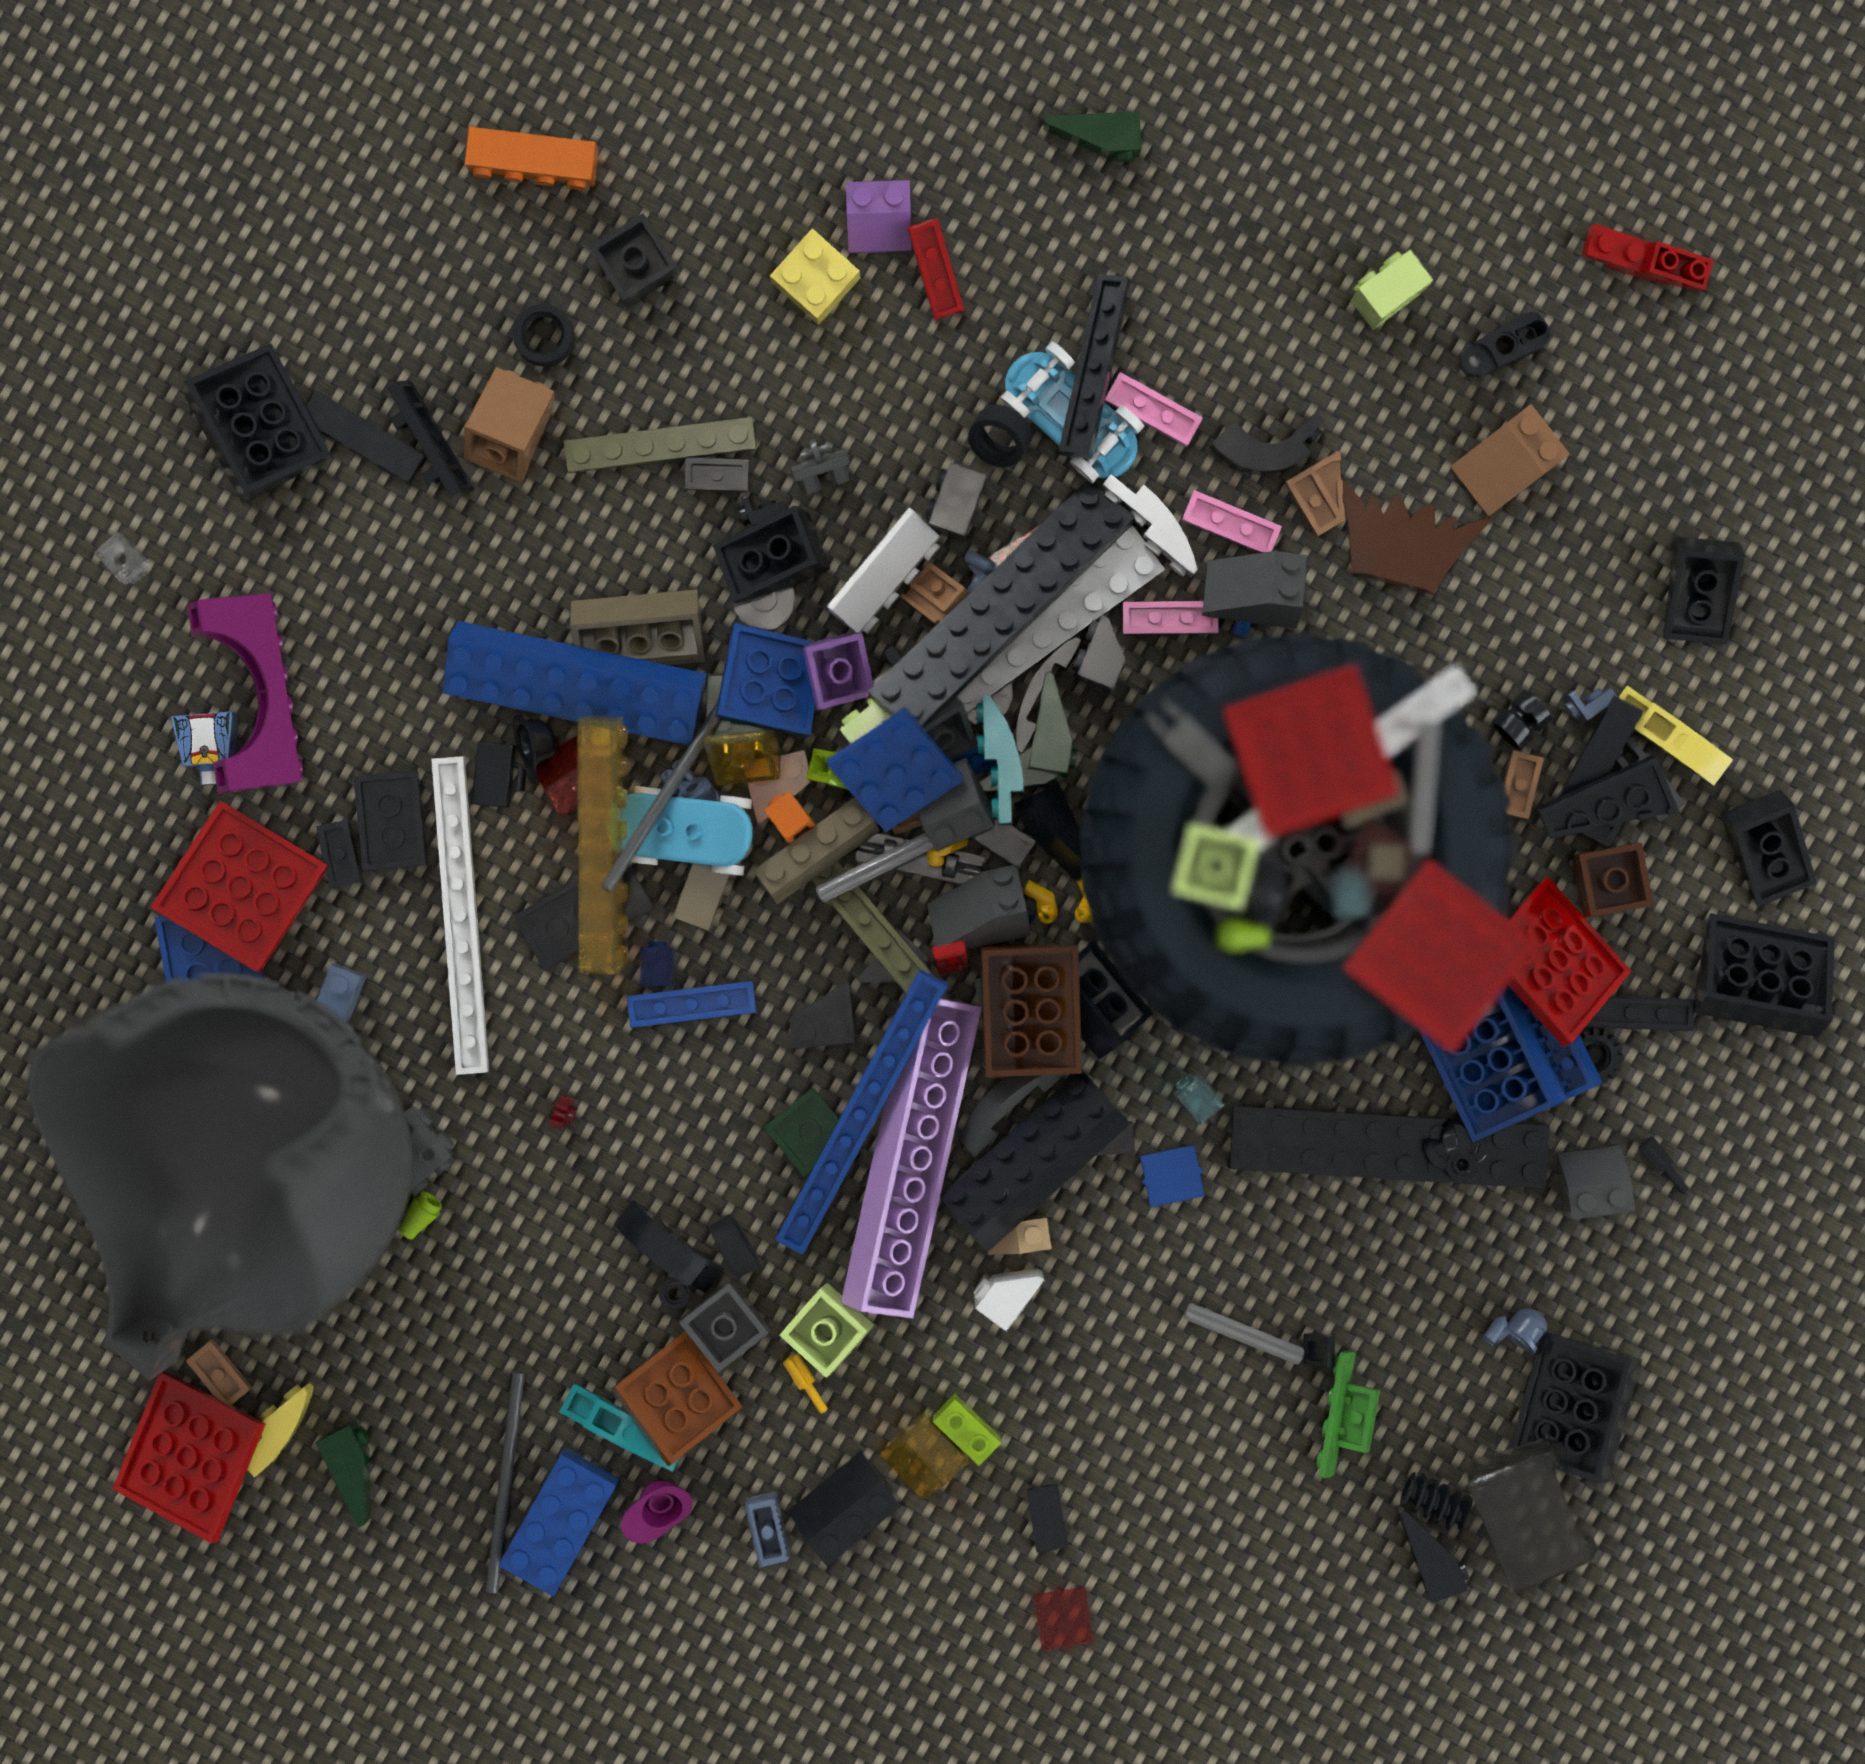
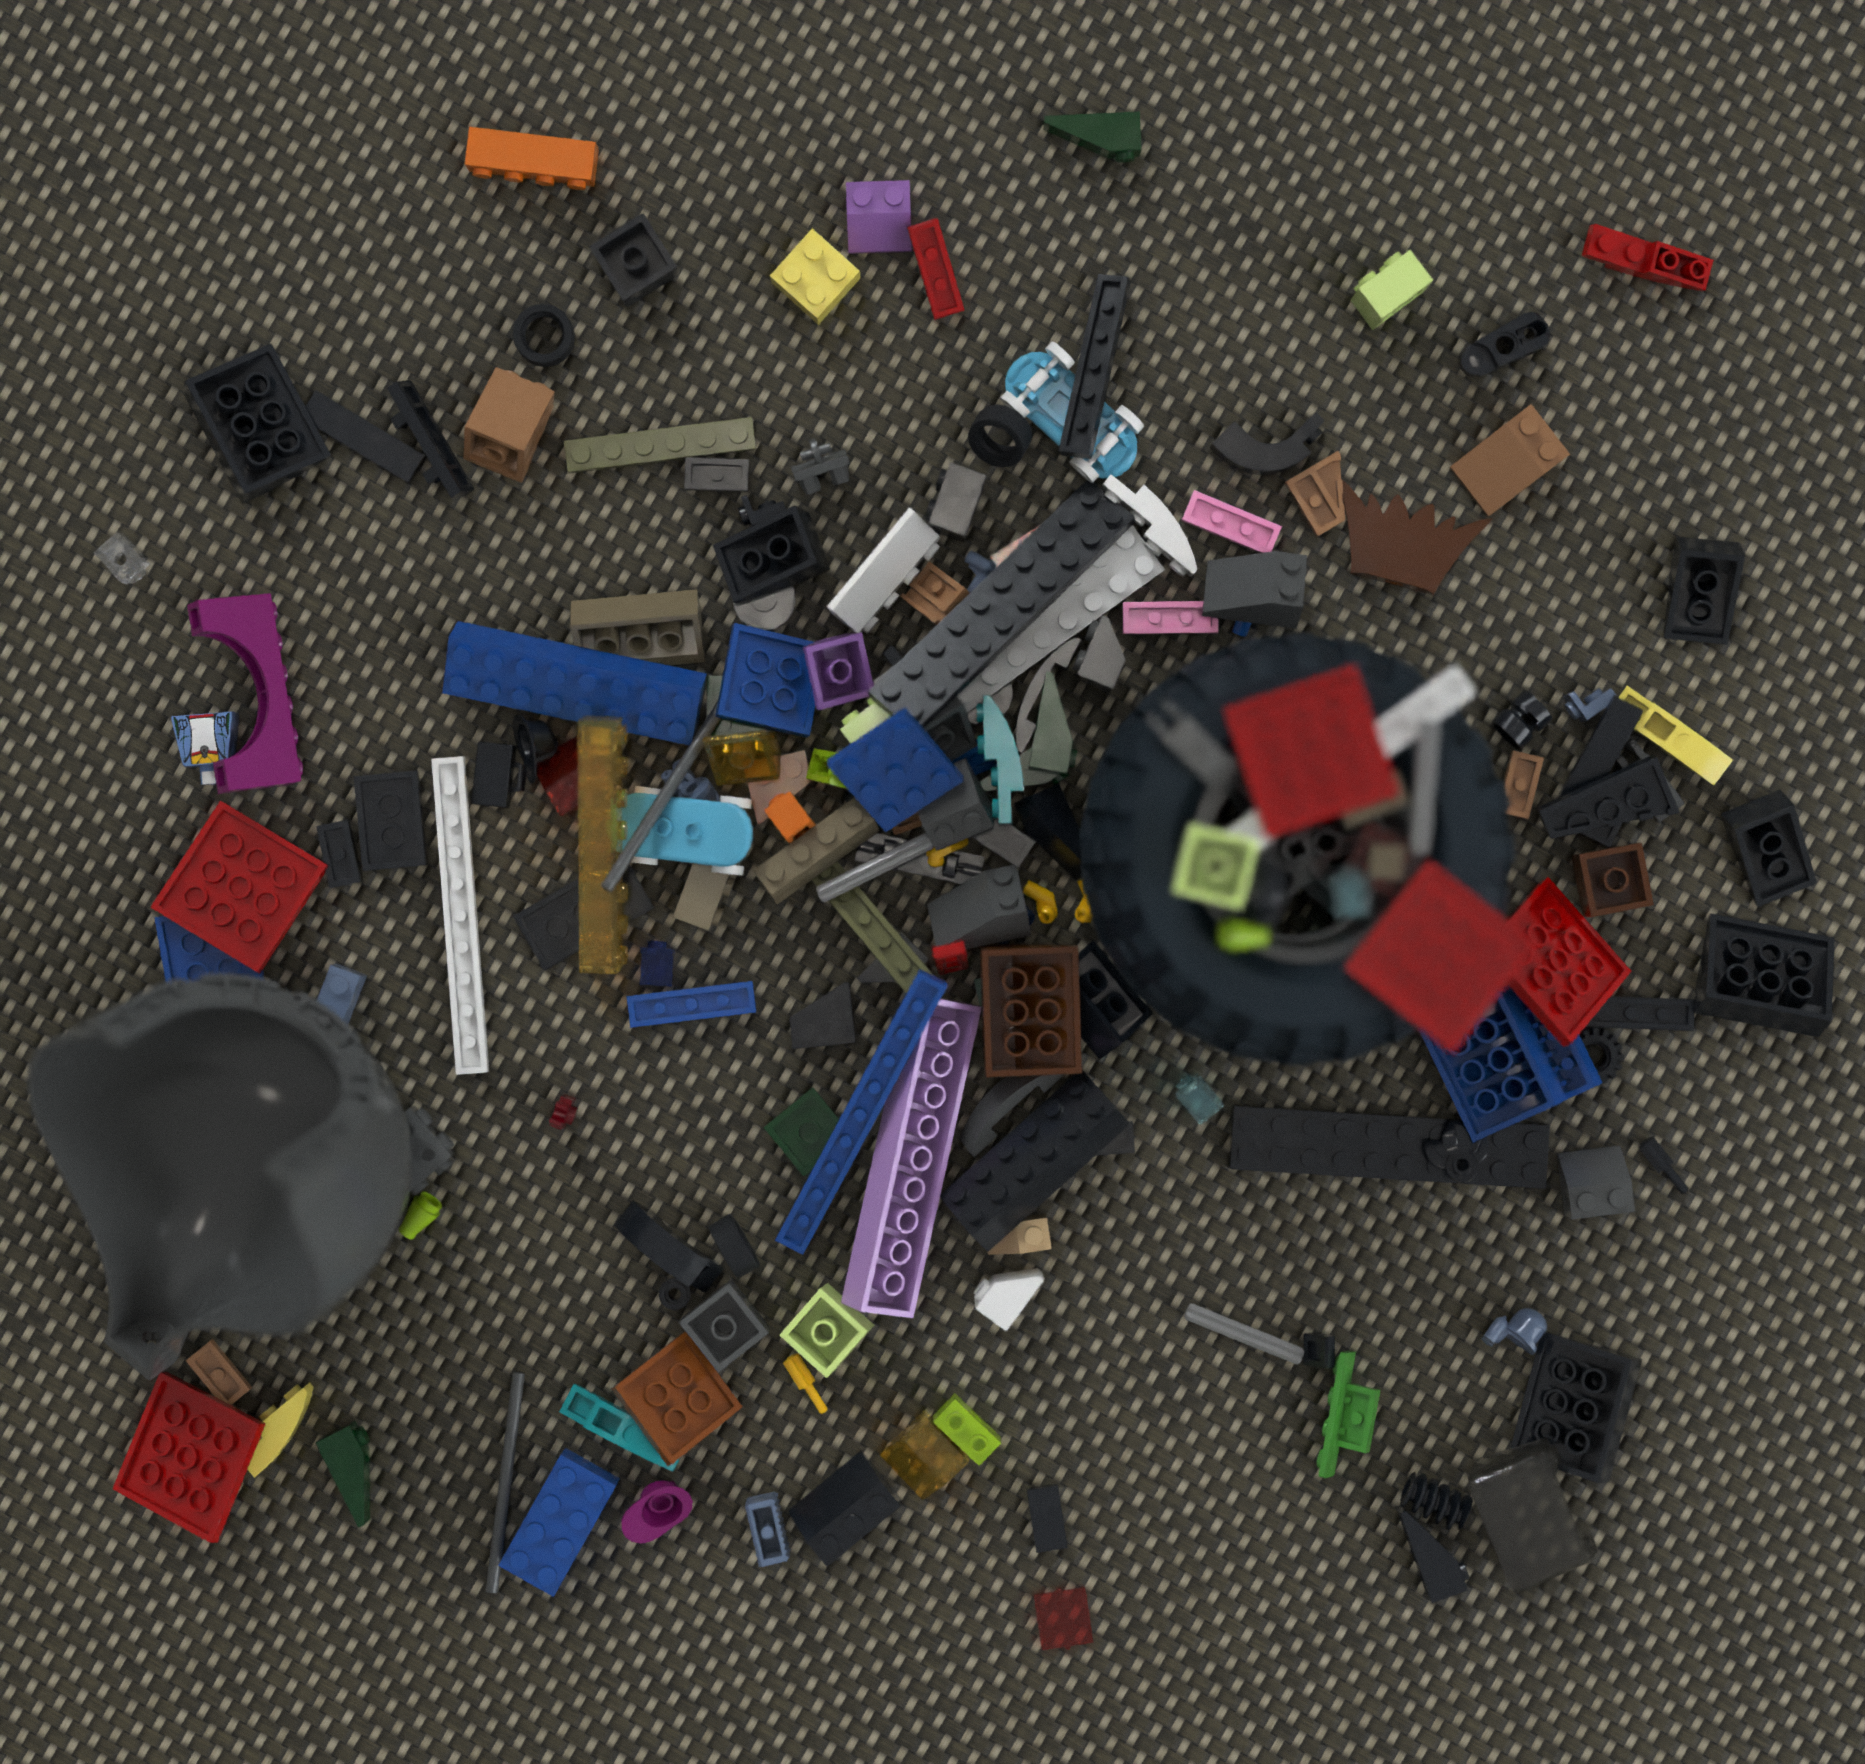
bright pink plate [1105,372,1203,447] -> none
blue piece [1140,1145,1205,1207] -> none

